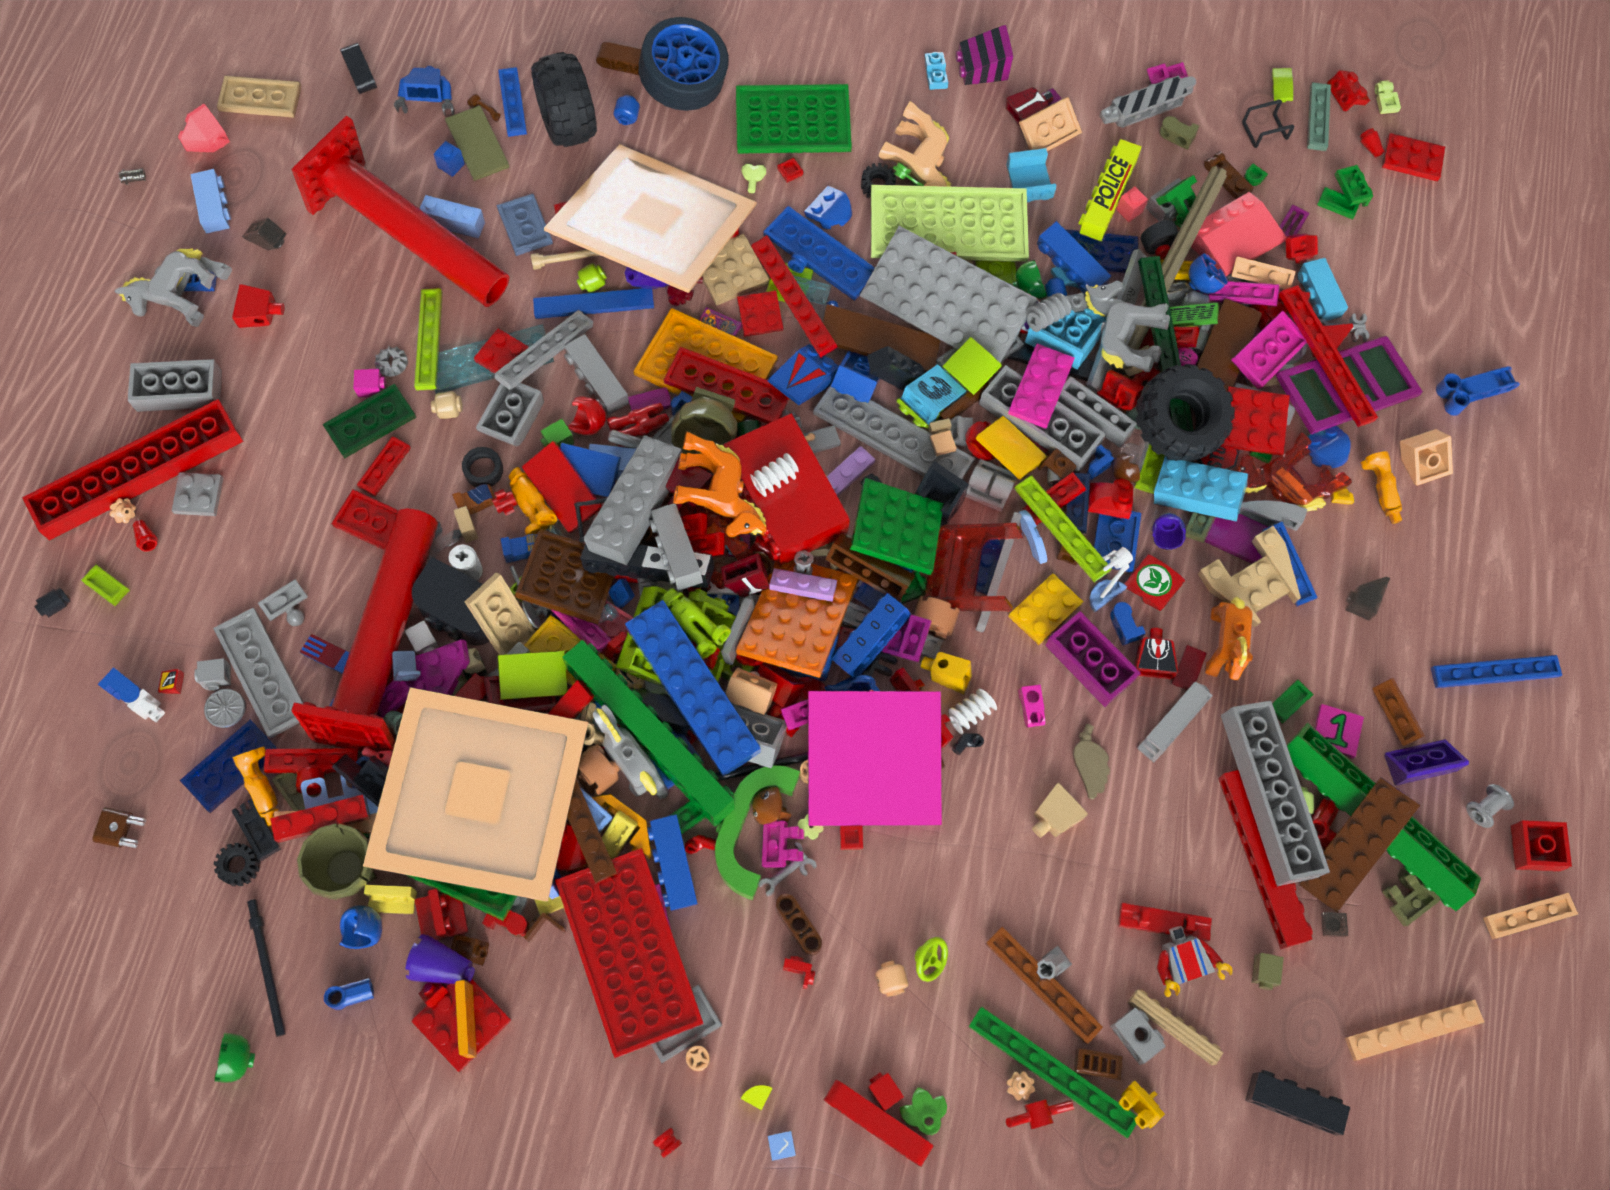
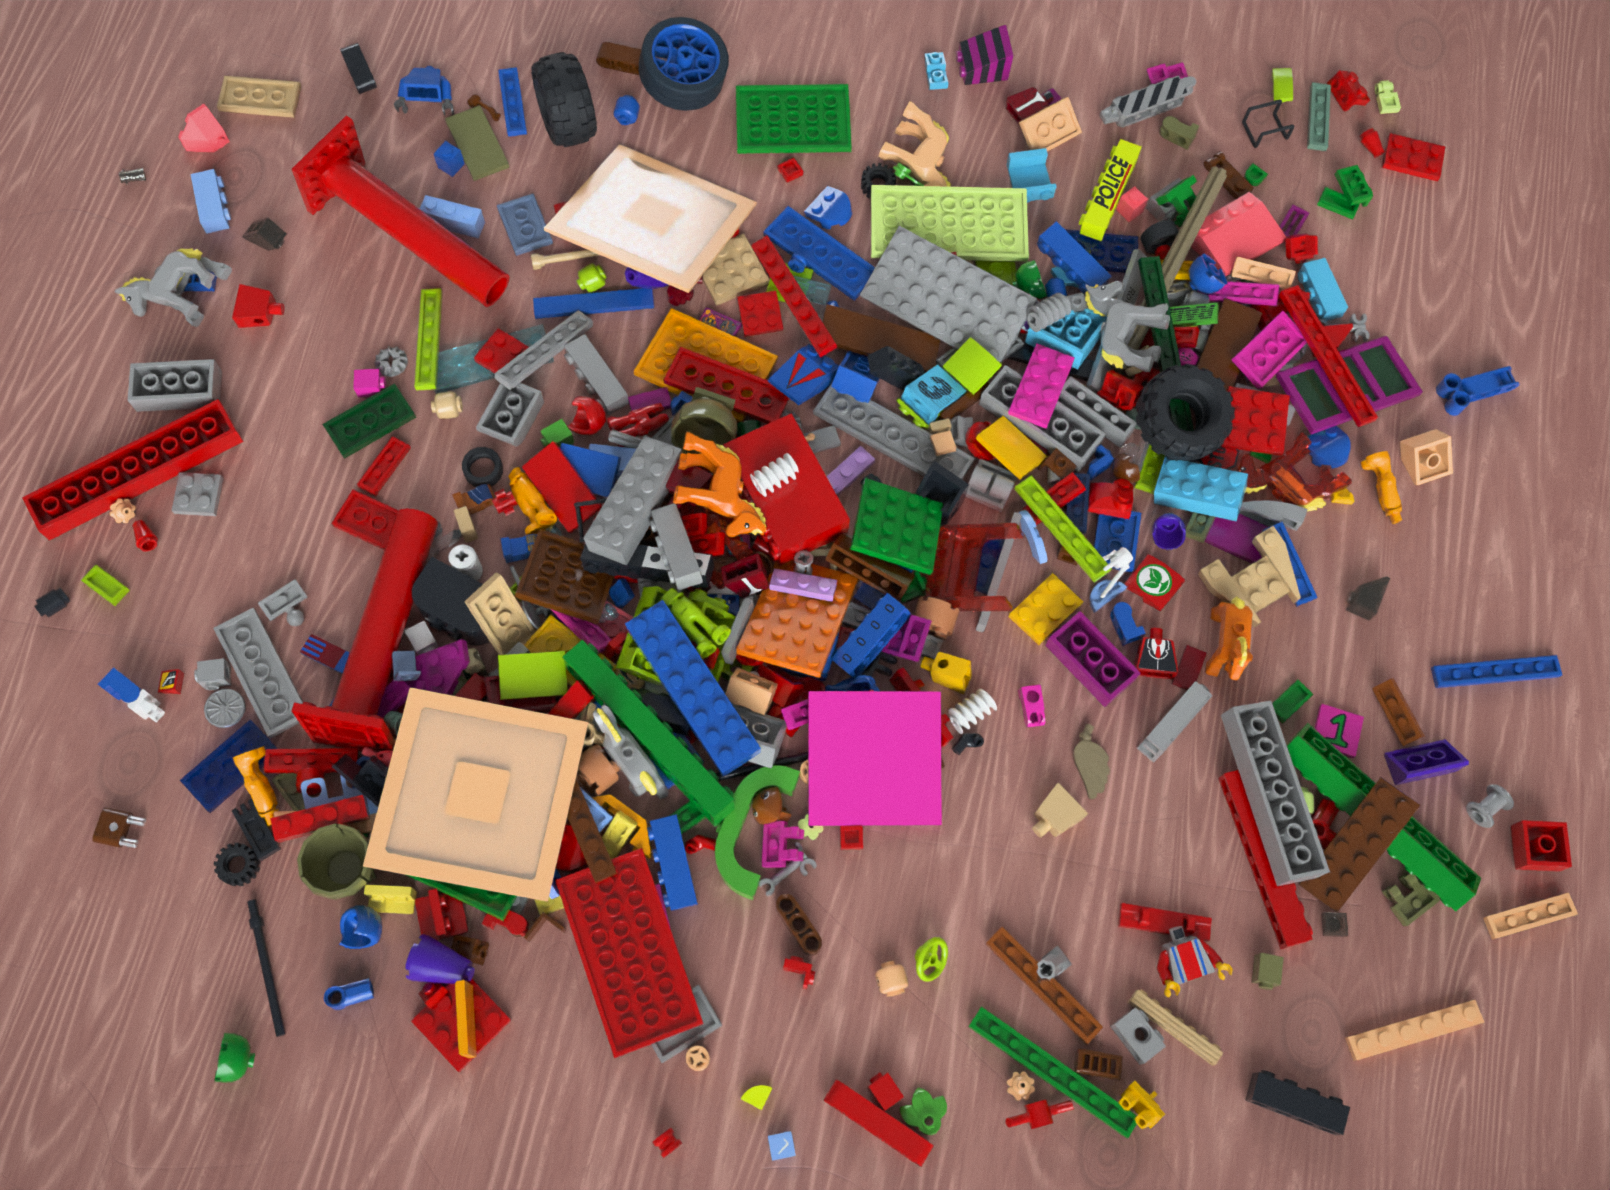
yellowish green rock [741,164,766,193] -> none

